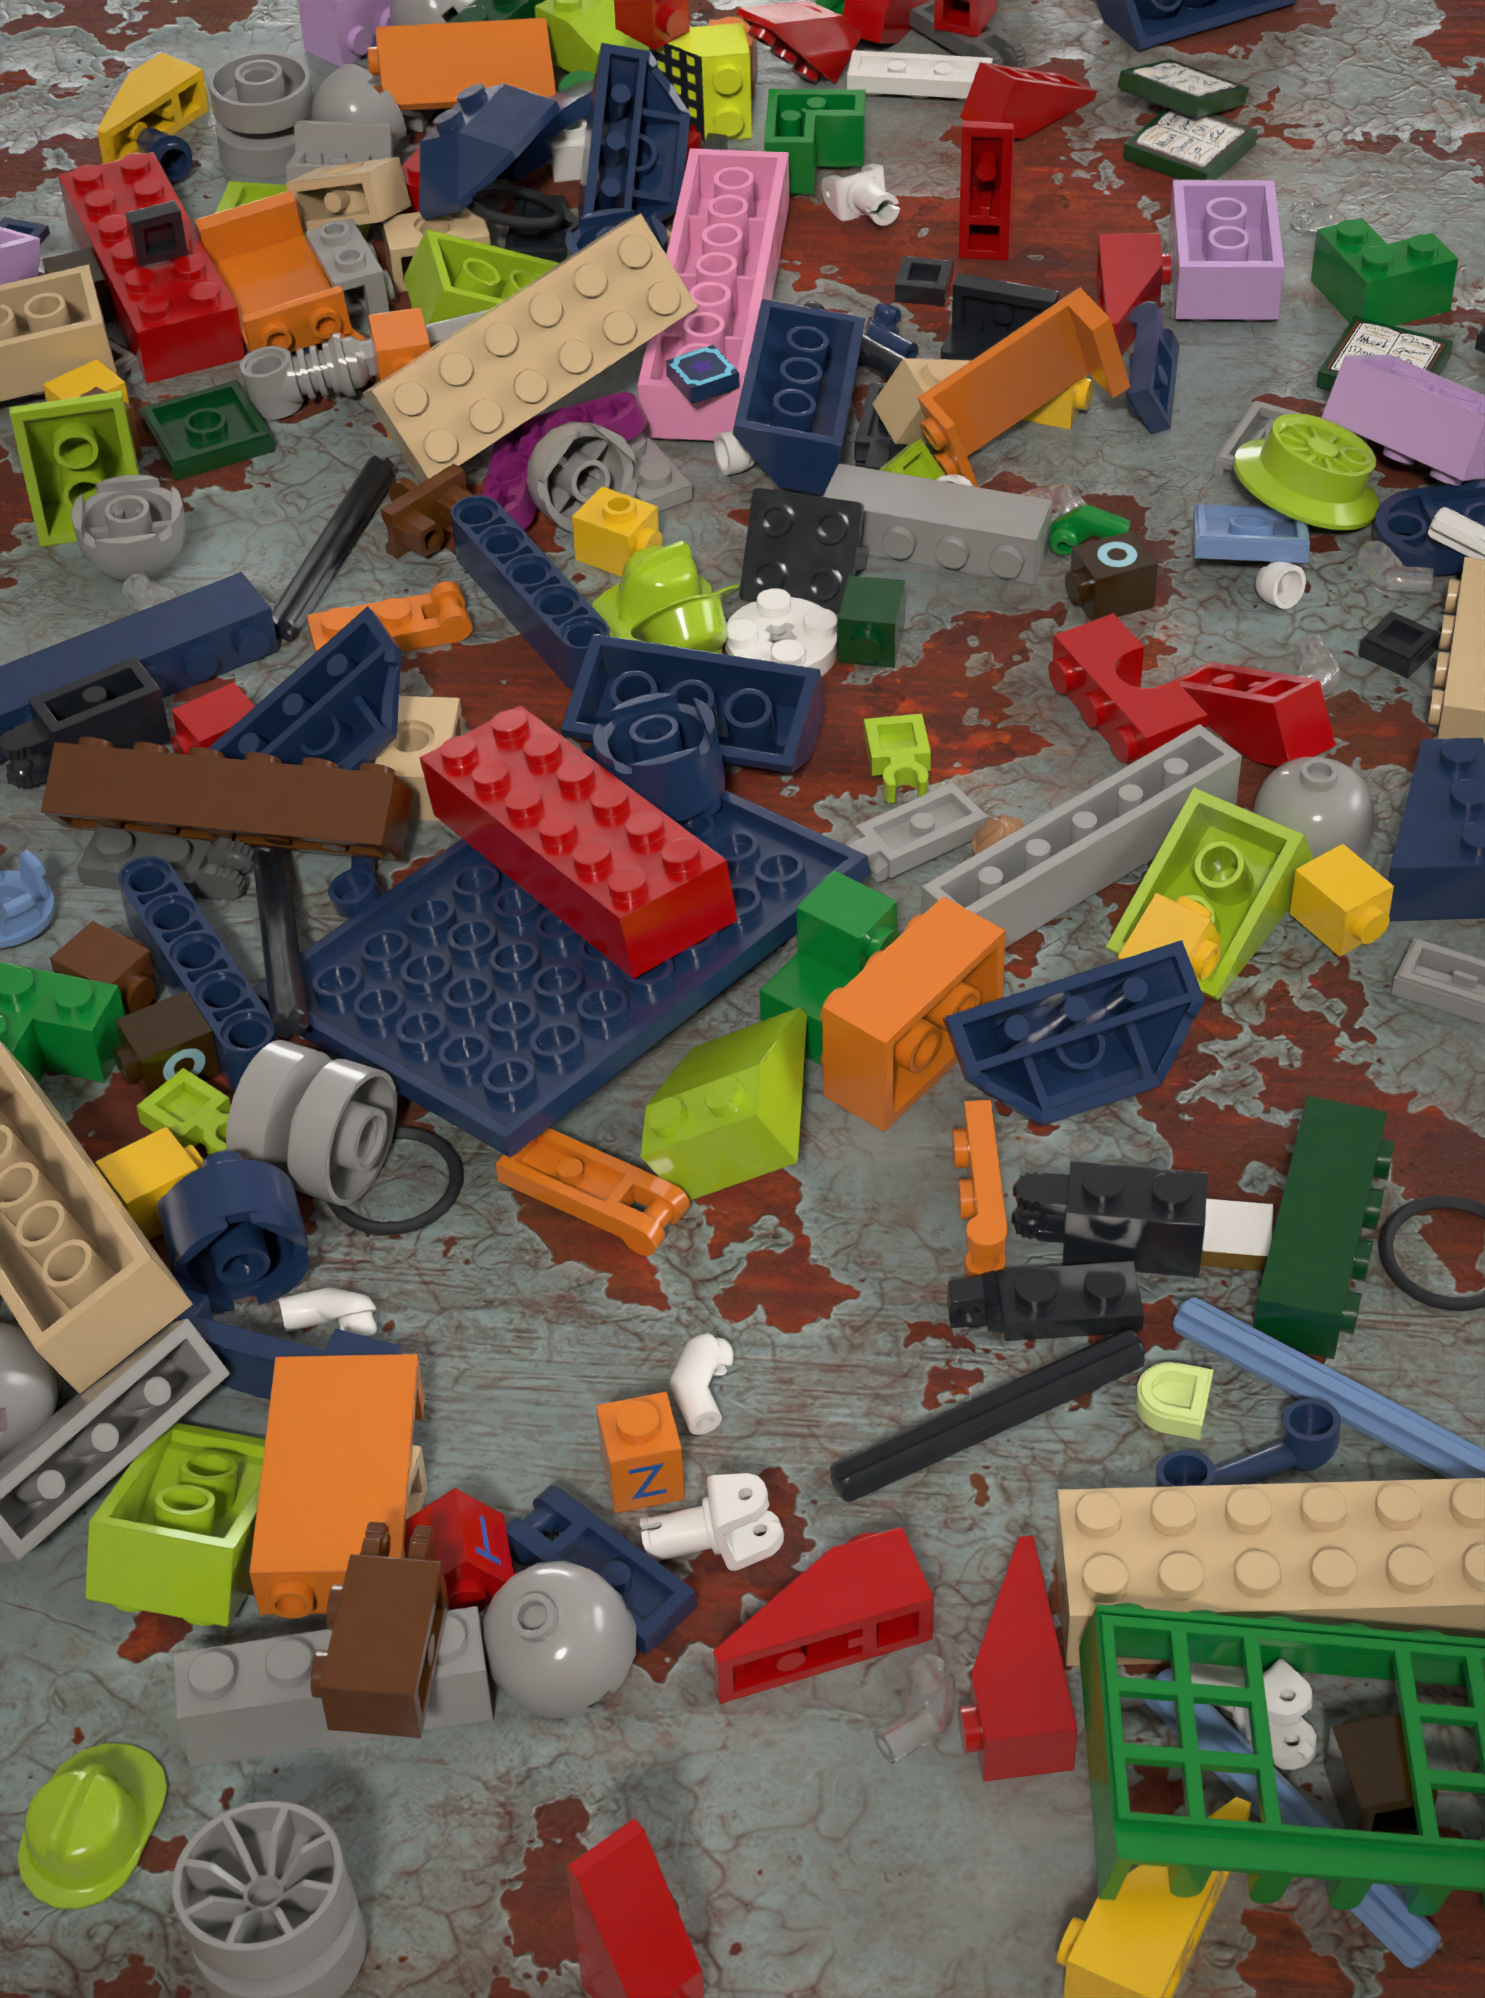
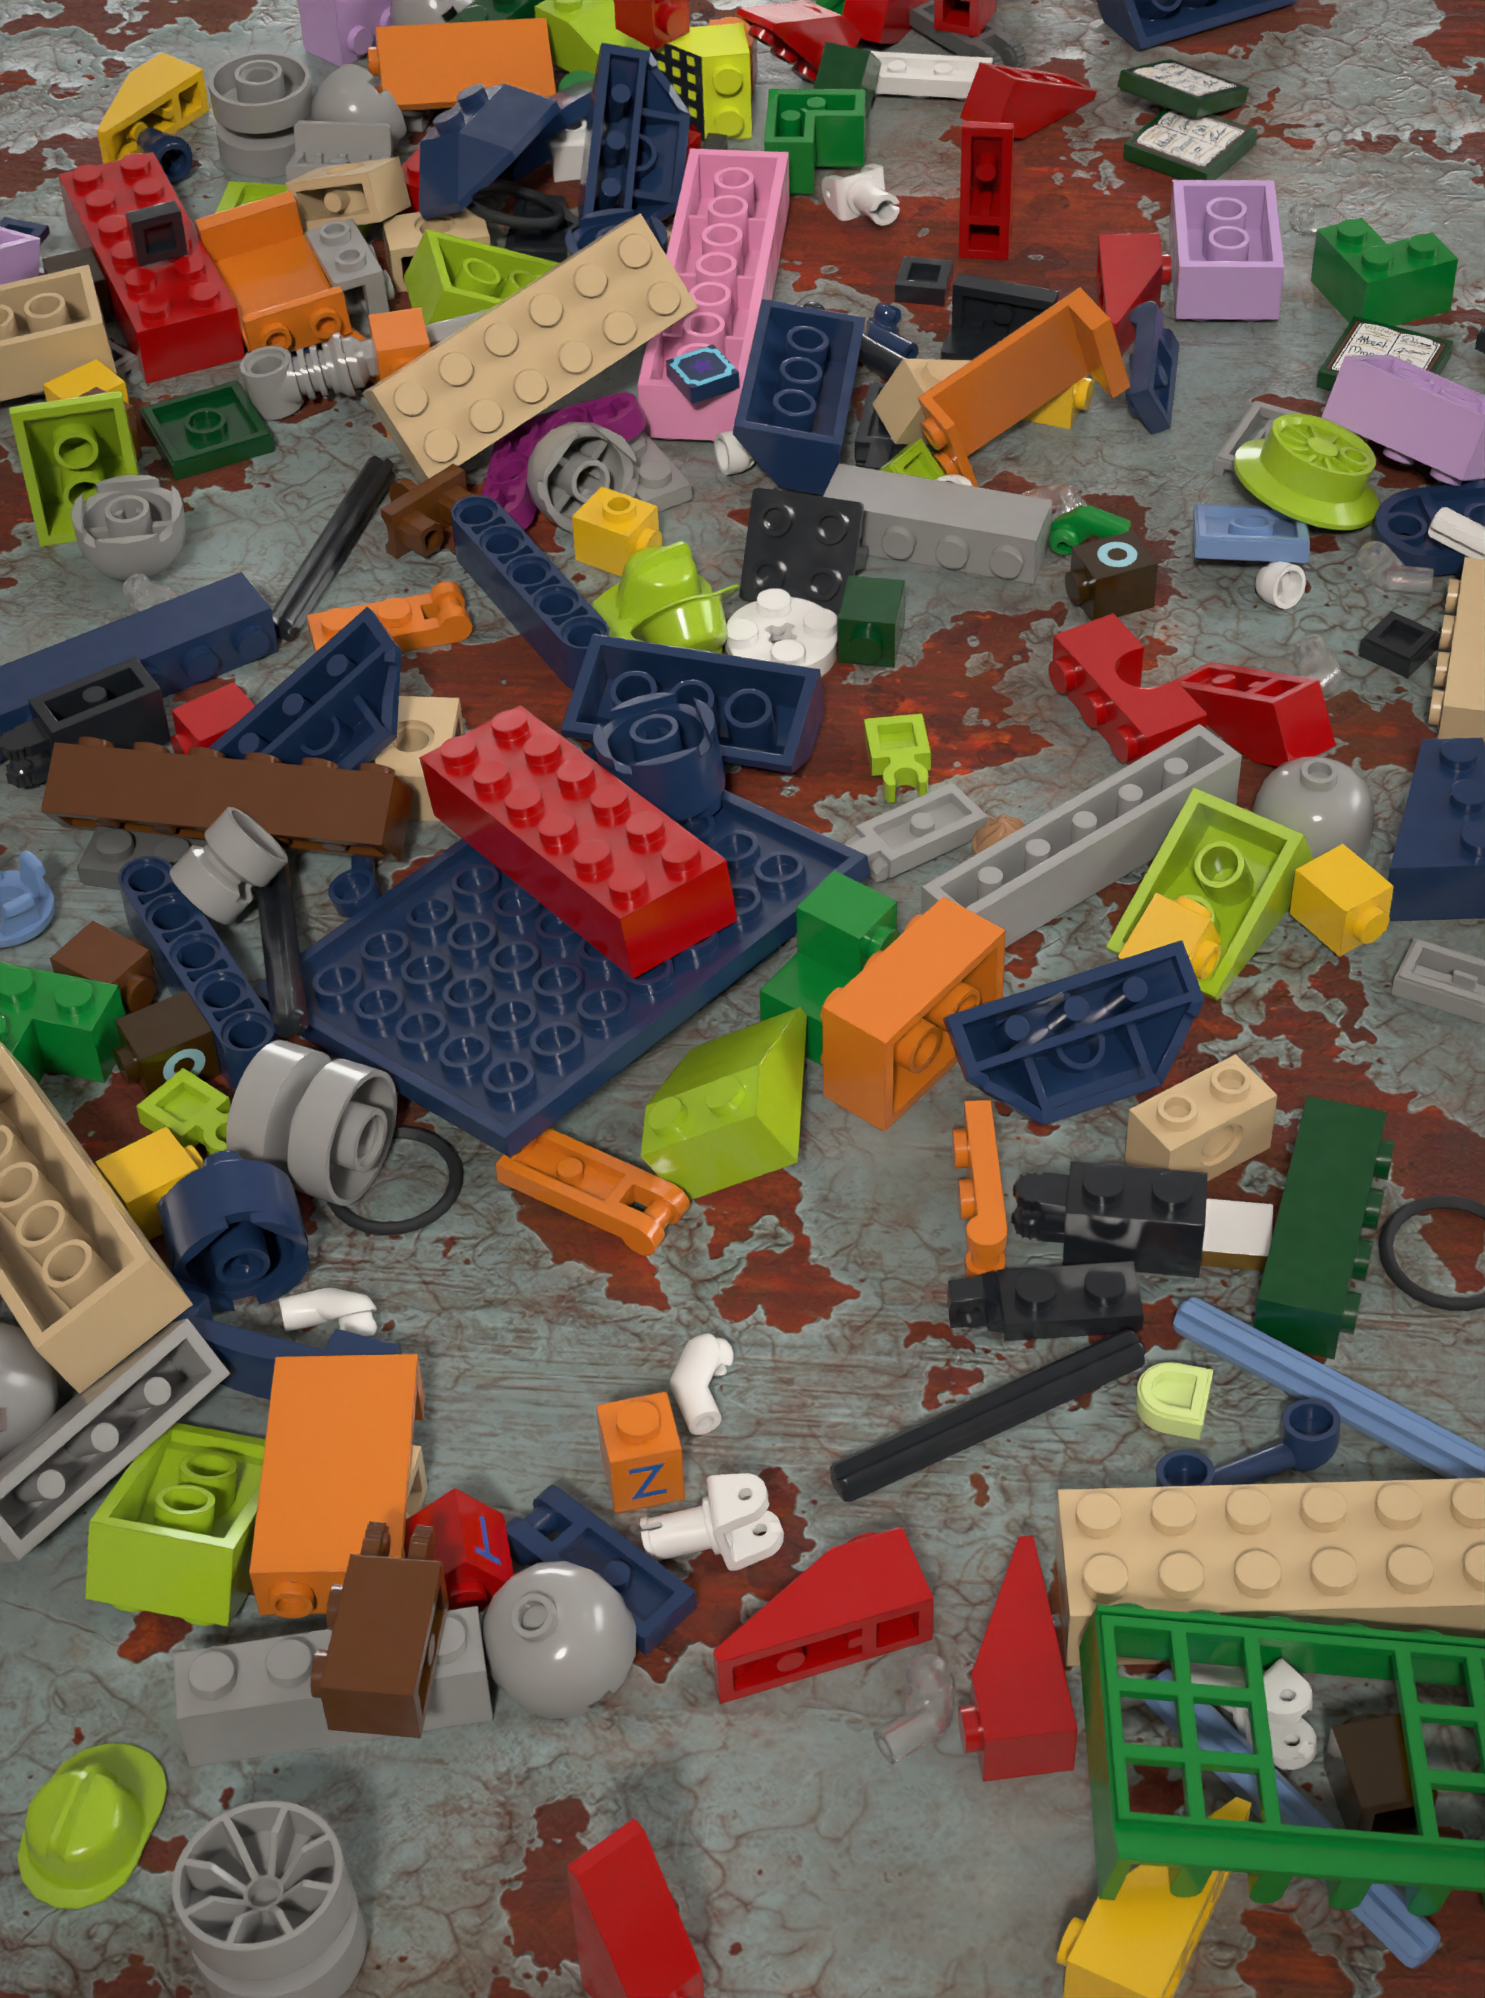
none -> light grey wheel [169,807,288,925]
none -> dark green brick [813,42,882,118]
none -> tan brick [1124,1054,1277,1181]

